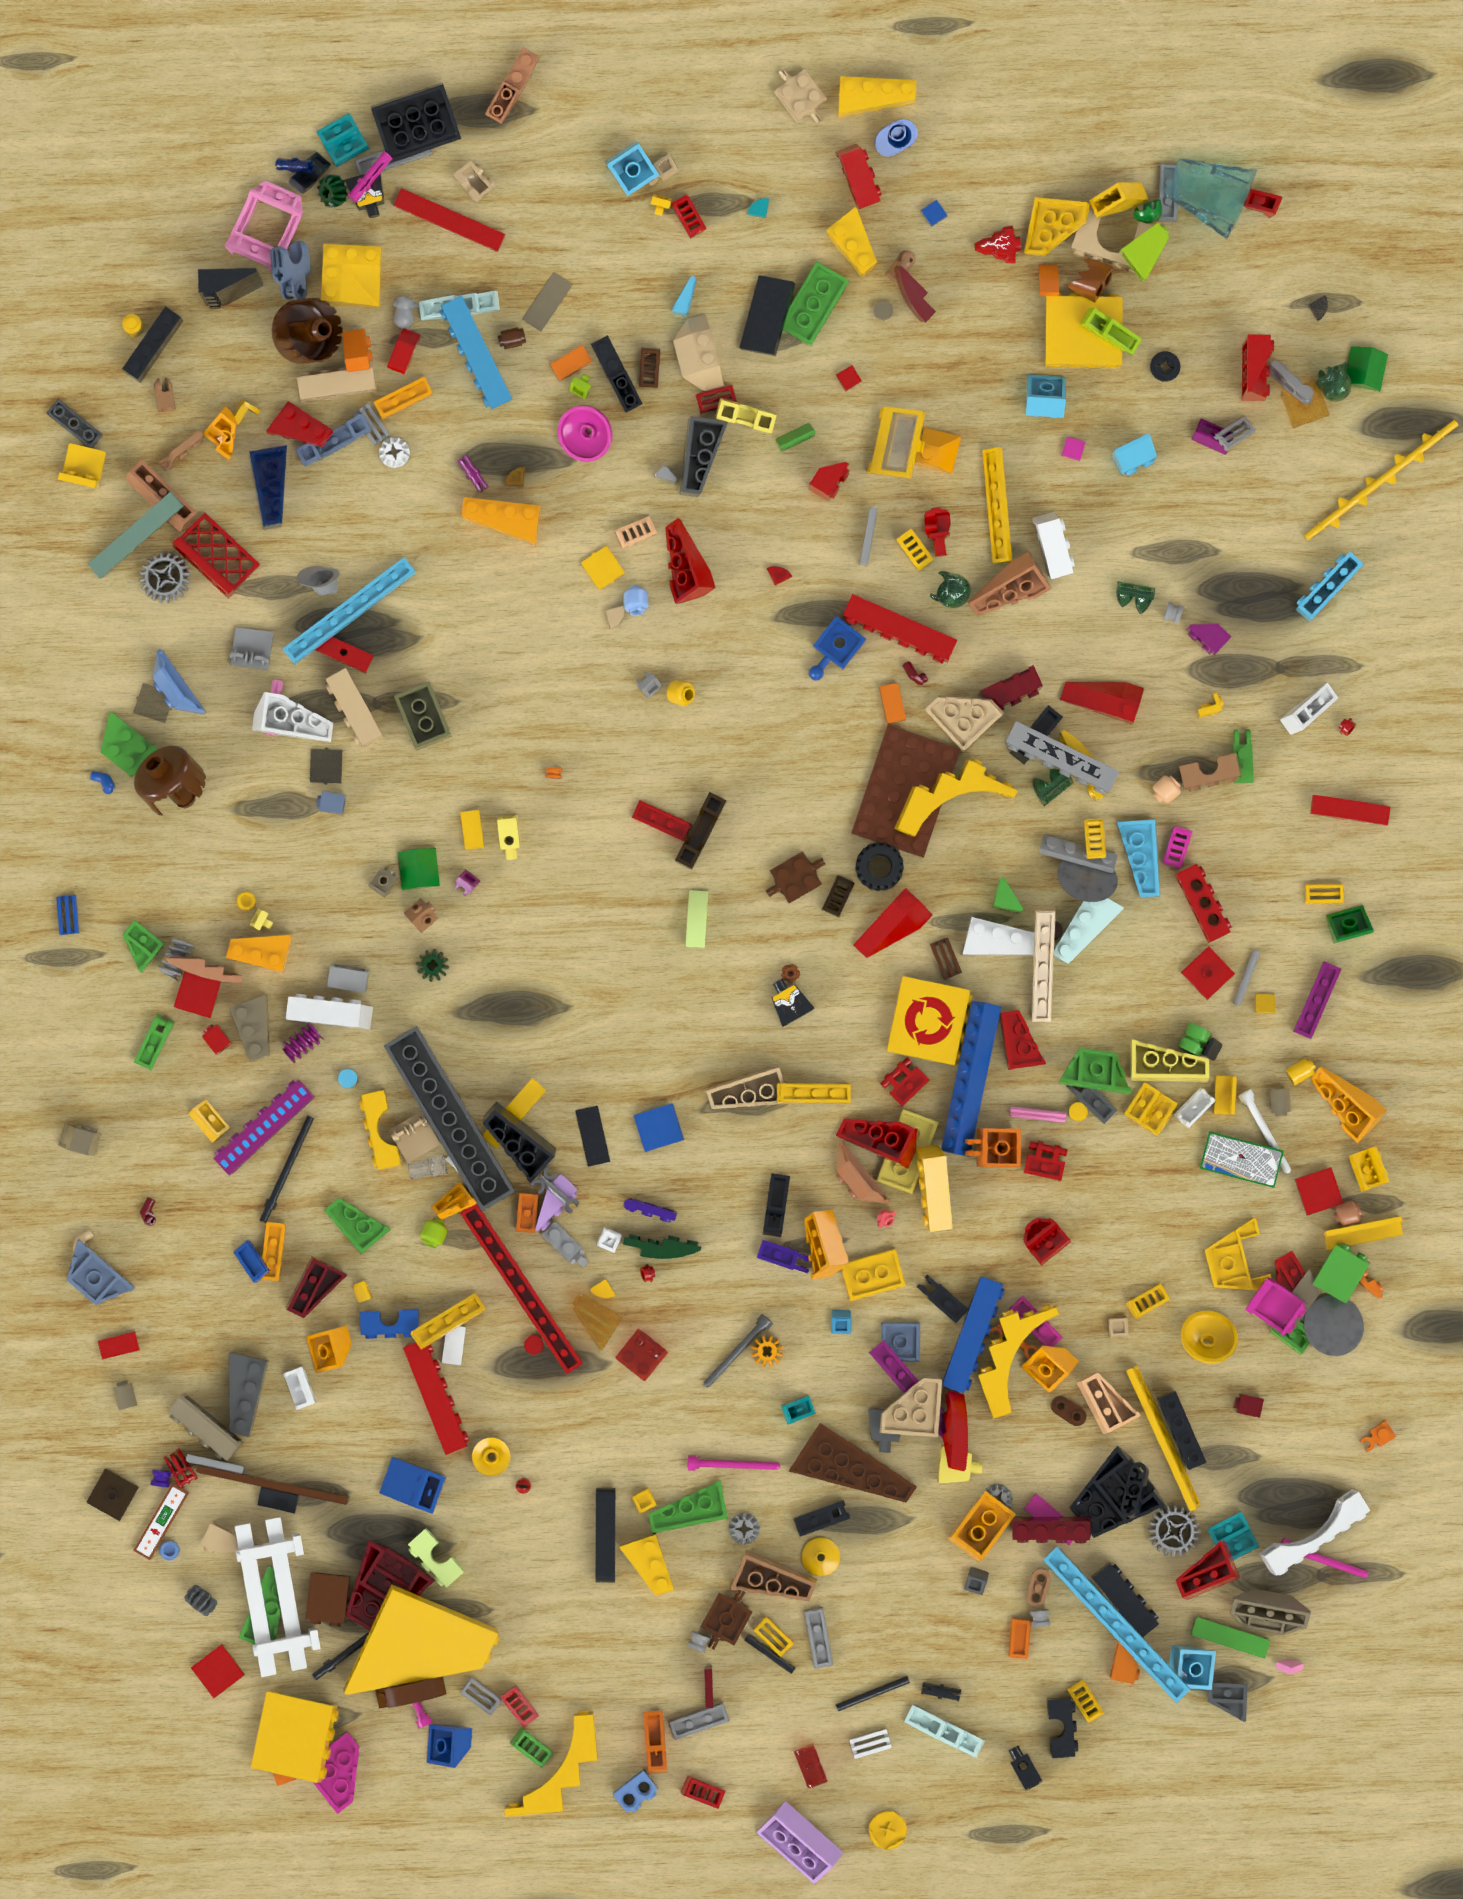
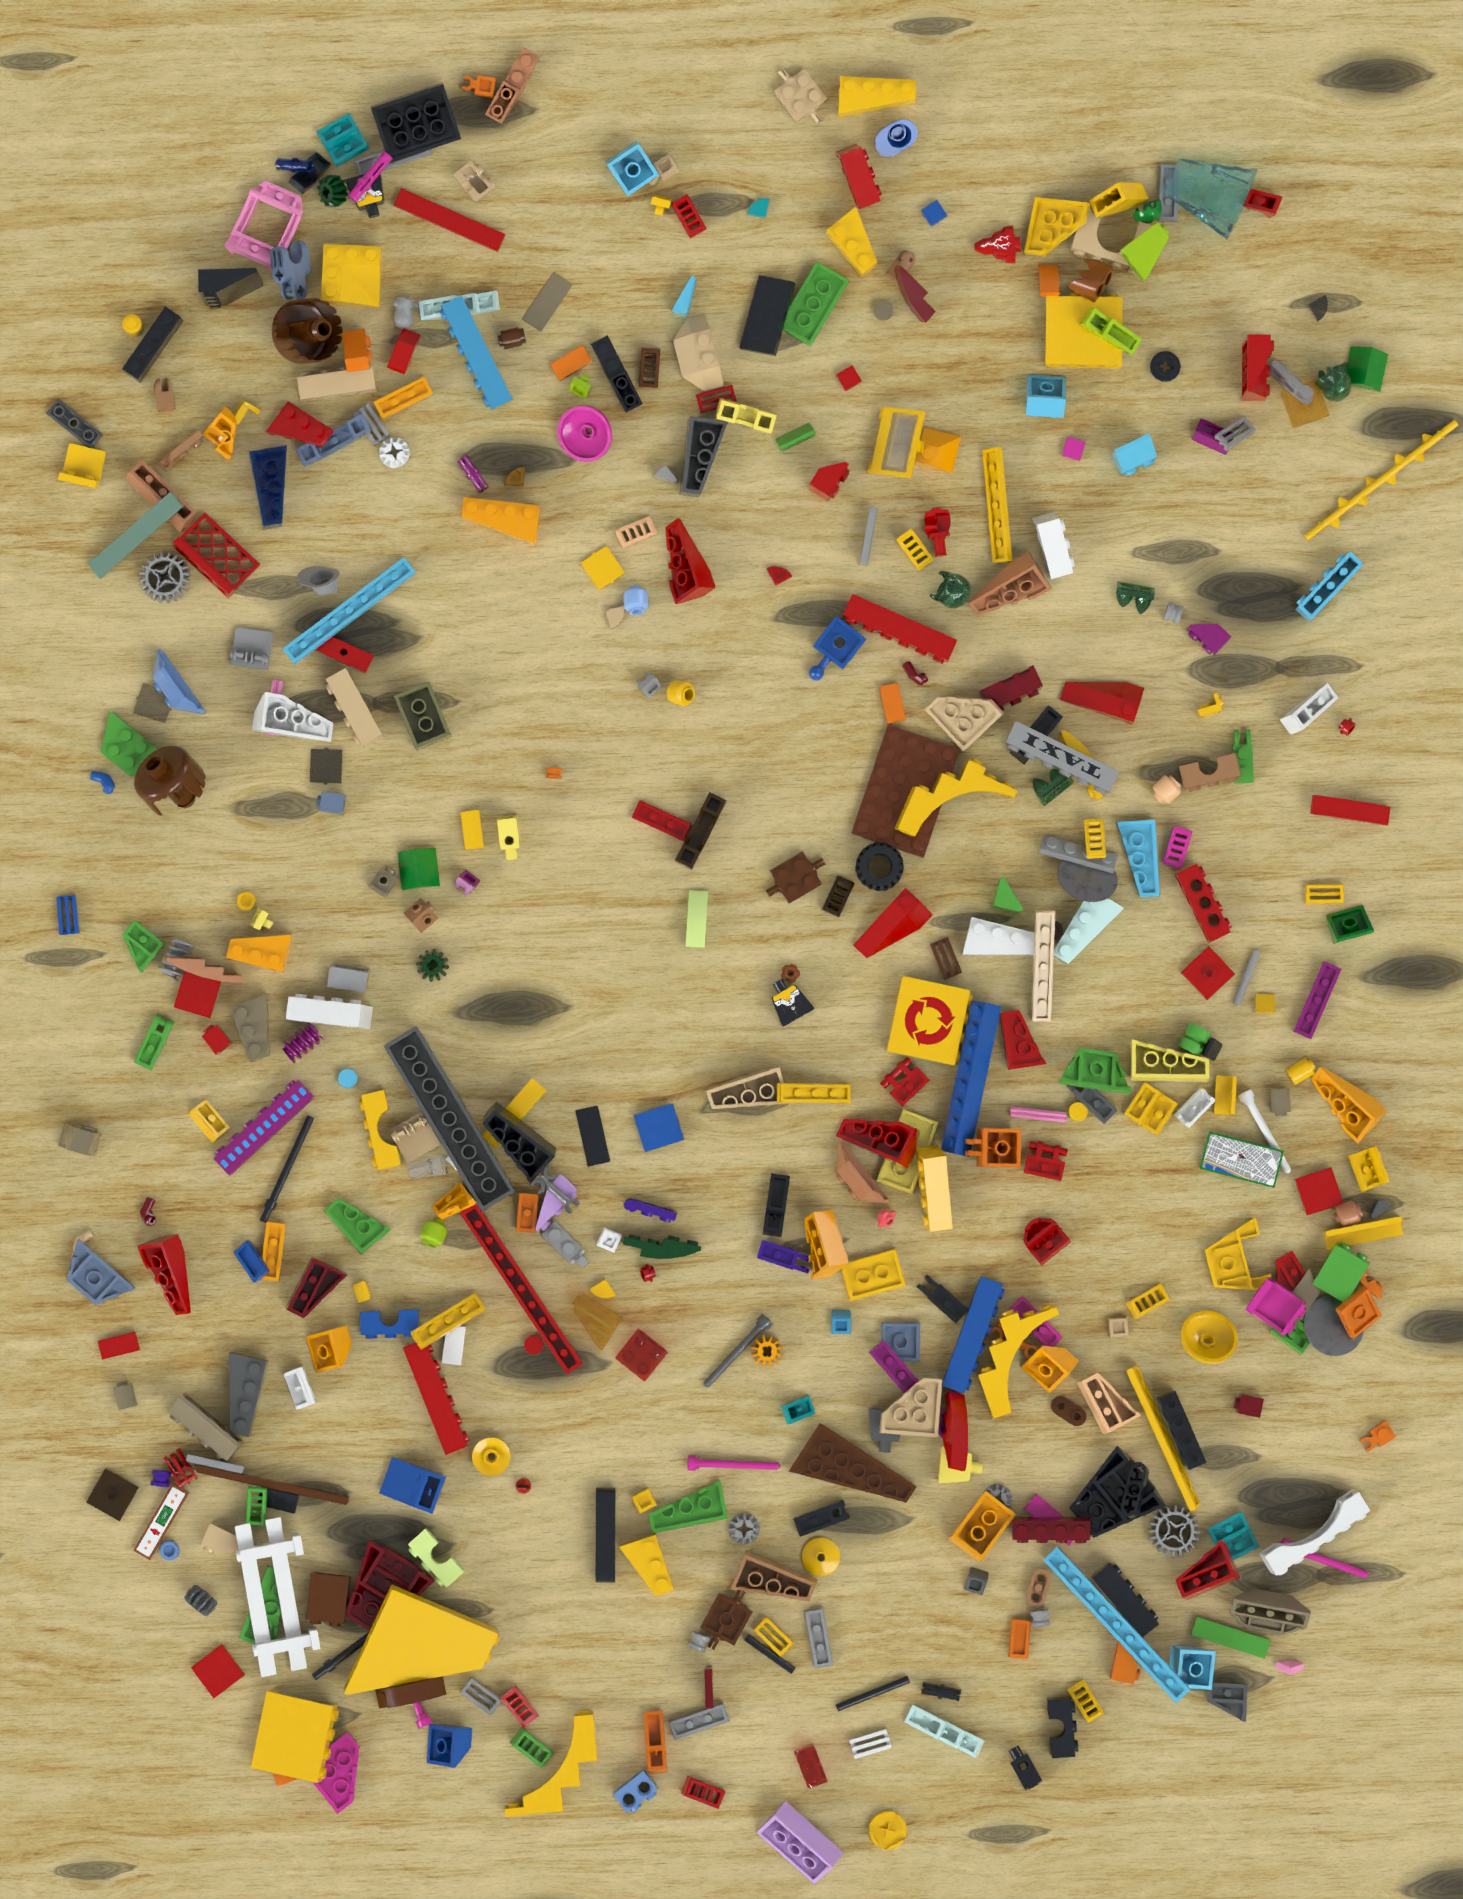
none -> red wedge [137,1234,191,1315]
none -> bright green slope [246,1486,267,1526]
none -> orange plate [462,75,496,98]
none -> orange tile [1336,1286,1382,1339]
none -> dark grey slope [1369,1200,1392,1219]

